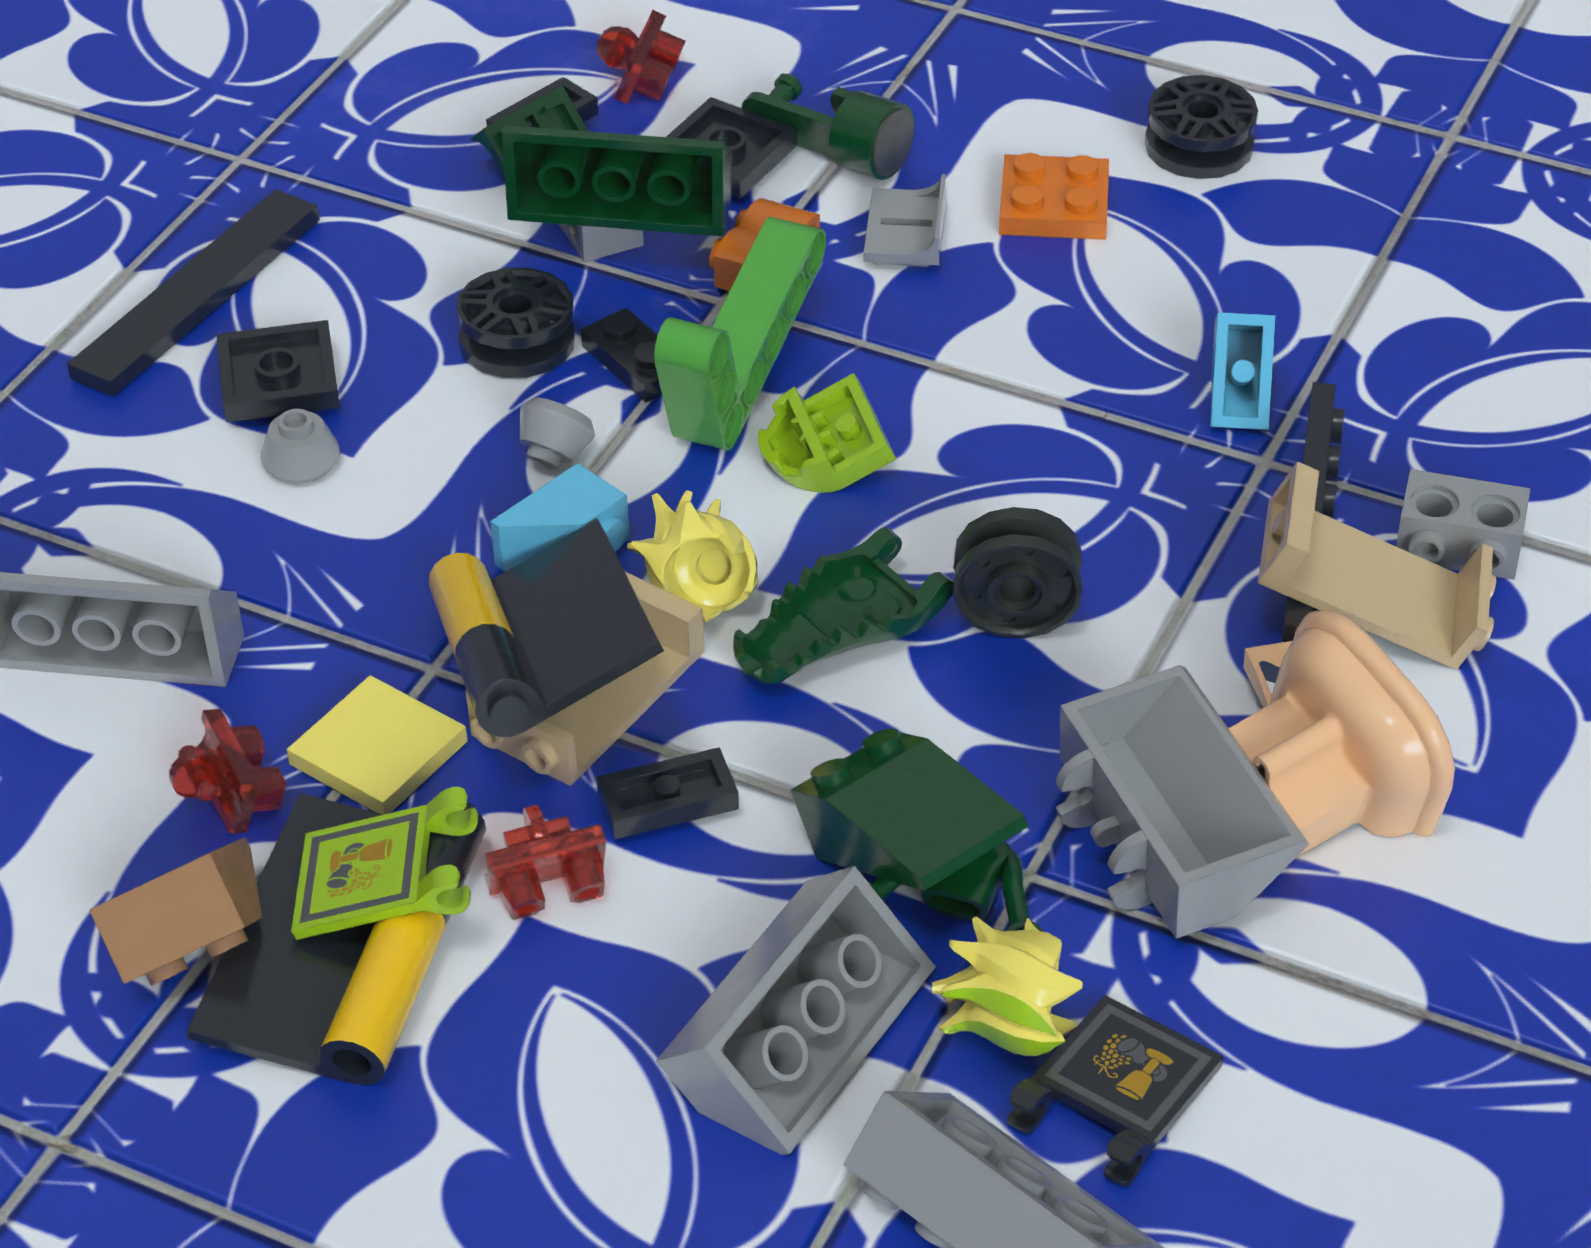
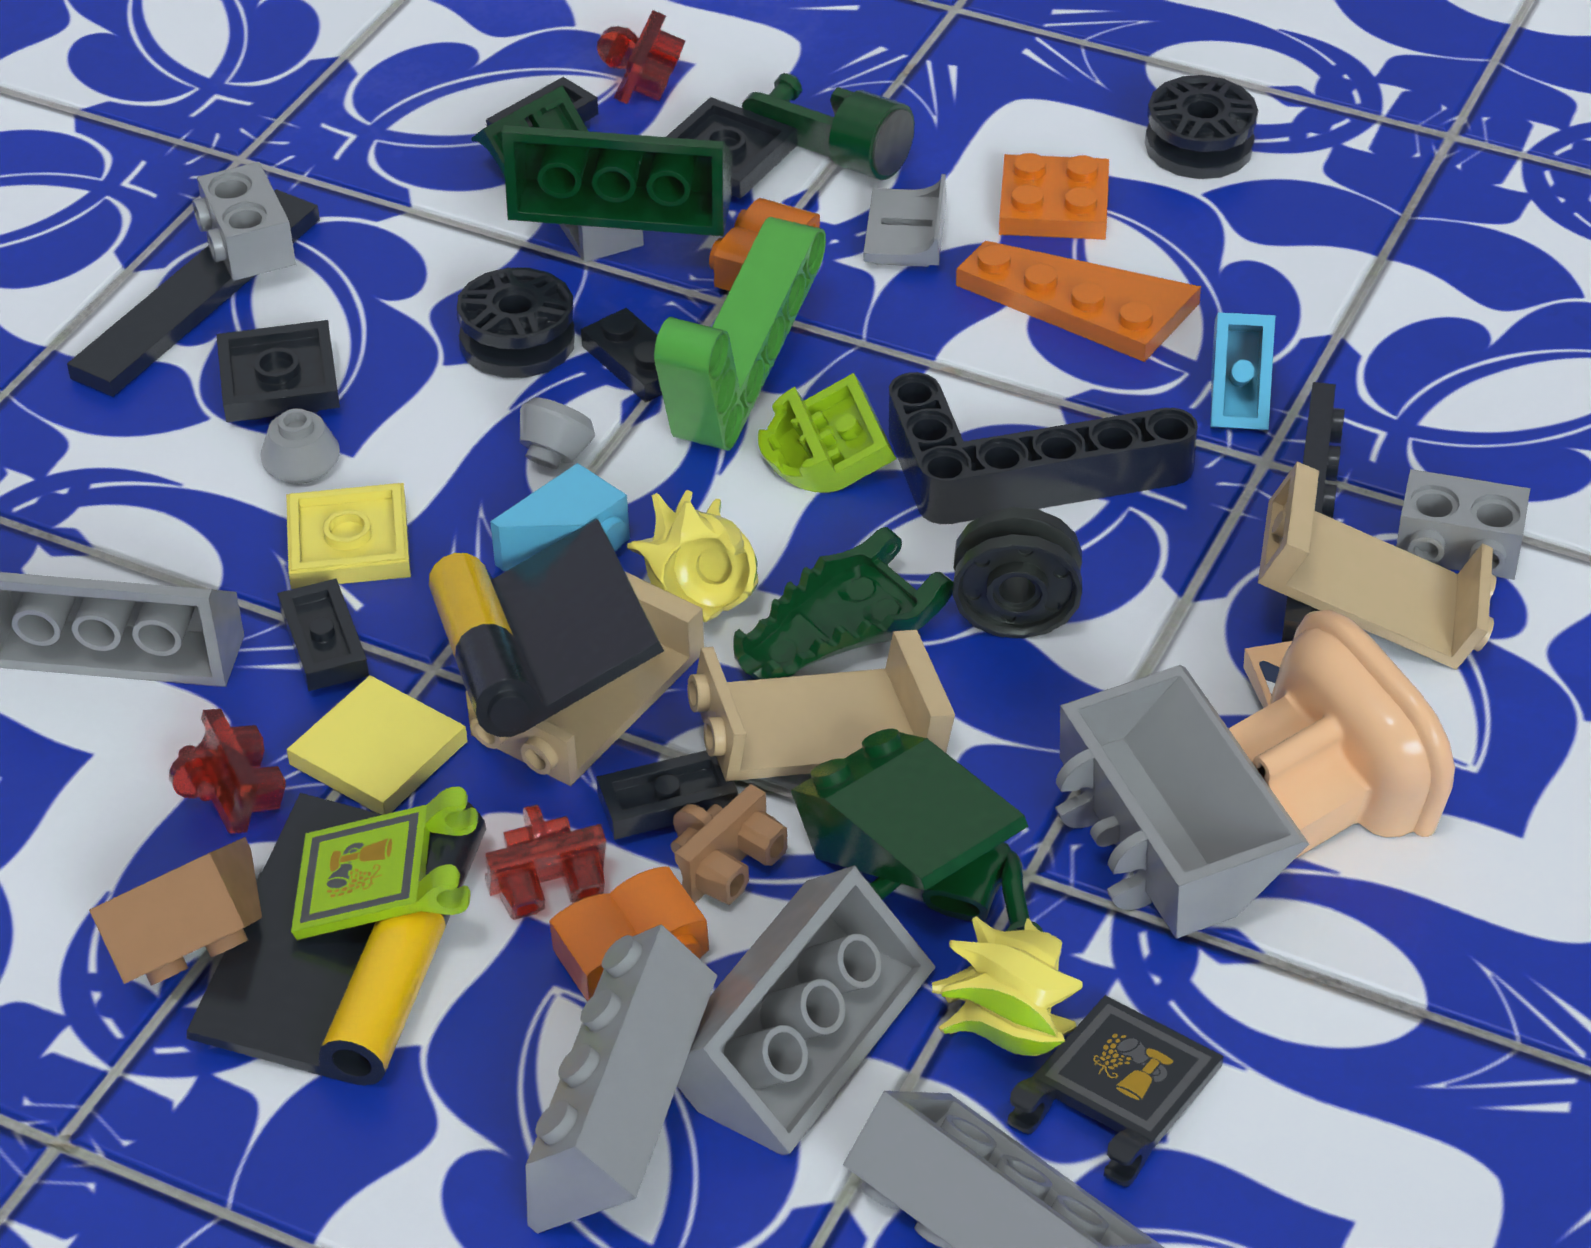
none -> light grey brick [192,162,296,281]
none -> black plate [277,578,369,691]
none -> light yellow tile [286,483,411,589]
none -> light grey slope [526,924,717,1234]
none -> orange brick [549,866,709,1002]
none -> medium nougat hips [670,784,788,905]
none -> tan panel [688,630,955,782]
none -> black beam [889,372,1198,524]
none -> orange wing [956,240,1201,362]

